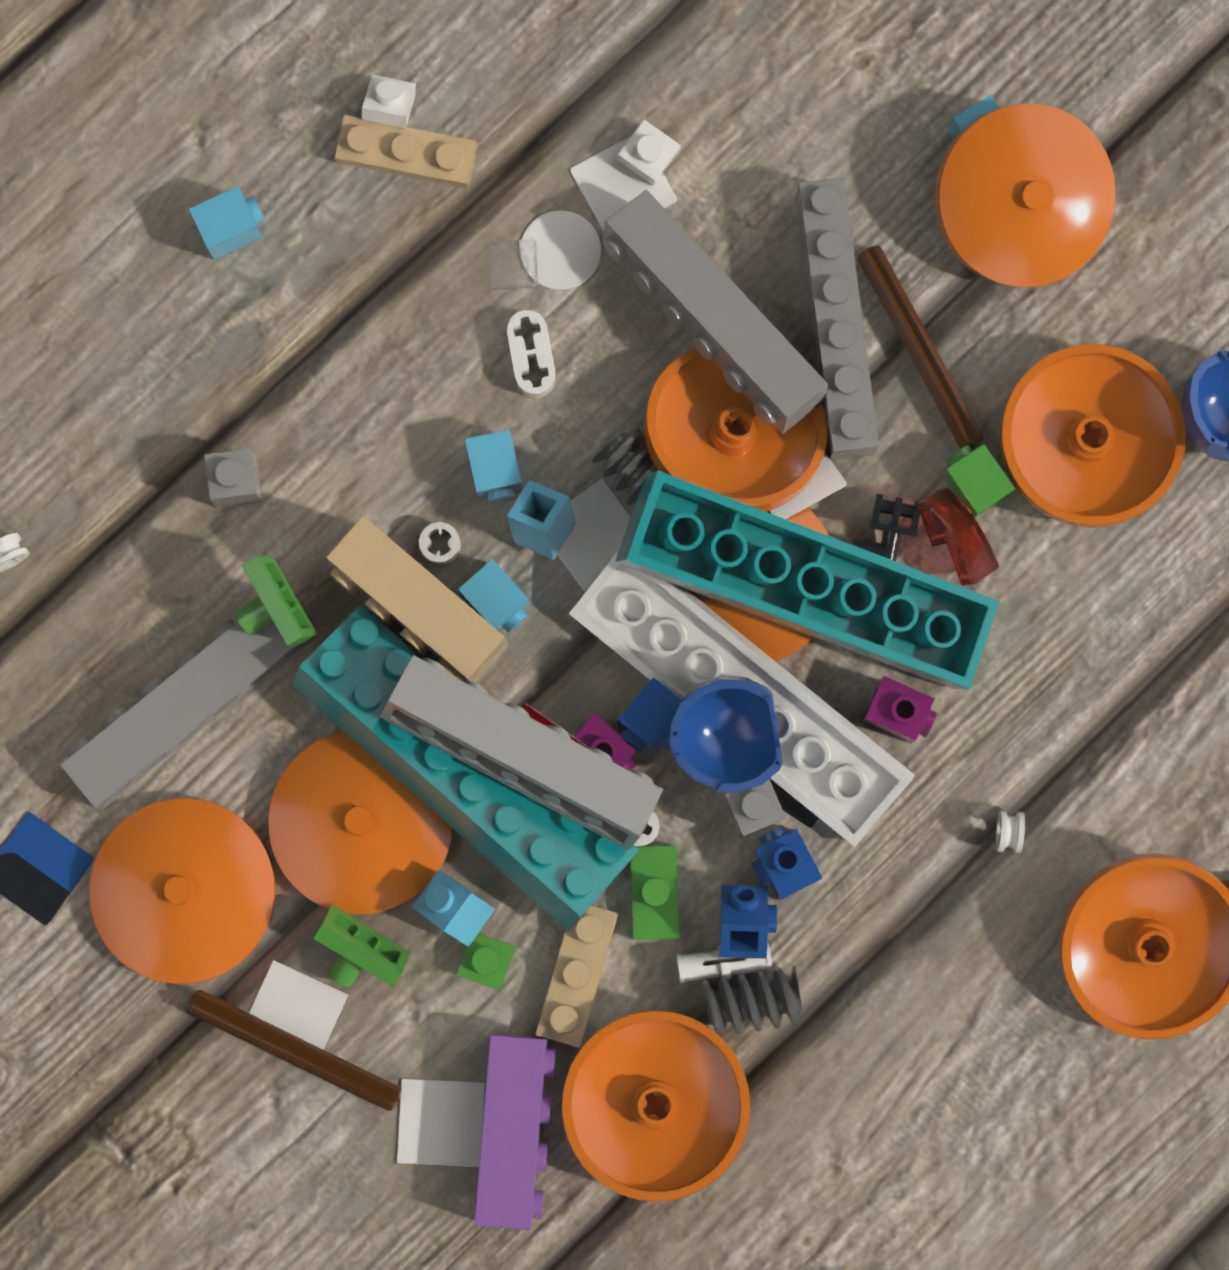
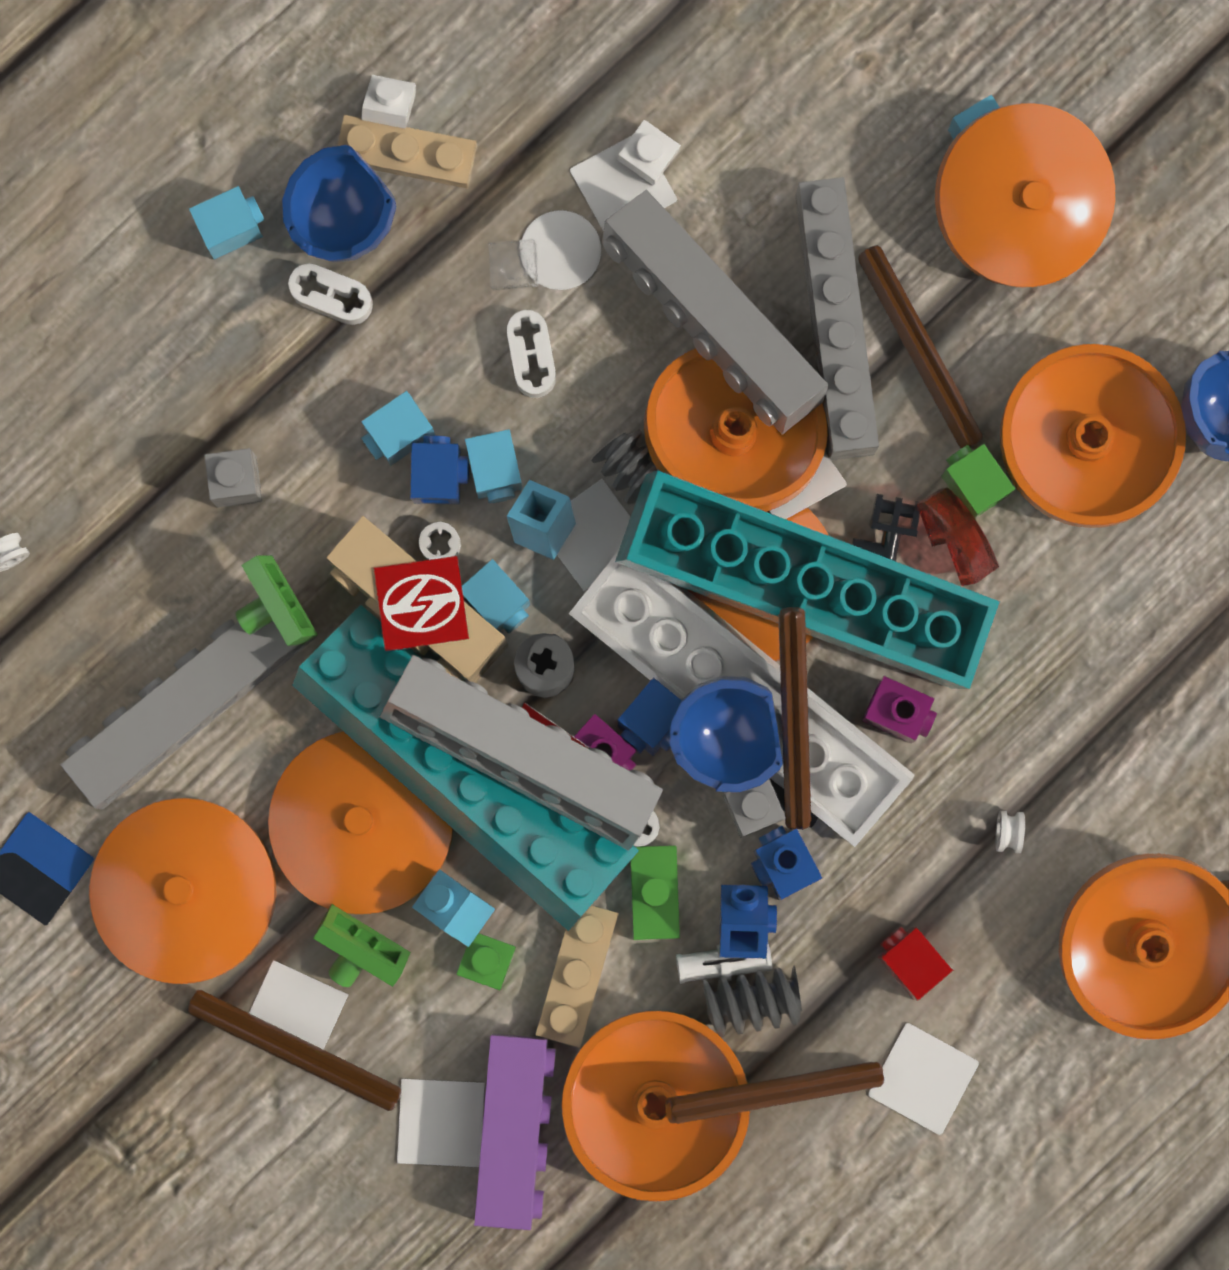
none -> blue cylinder [282,145,396,262]
none -> white beam [288,263,373,325]
none -> medium azure brick [361,391,436,466]
none -> red sticker [374,556,469,651]
none -> blue brick [410,436,469,505]
none -> dark grey piece [514,633,575,698]
none -> reddish brown axle [665,1062,884,1124]
none -> reddish brown axle [778,607,811,830]
none -> white sticker [869,1023,979,1135]
none -> red brick [877,926,954,1001]

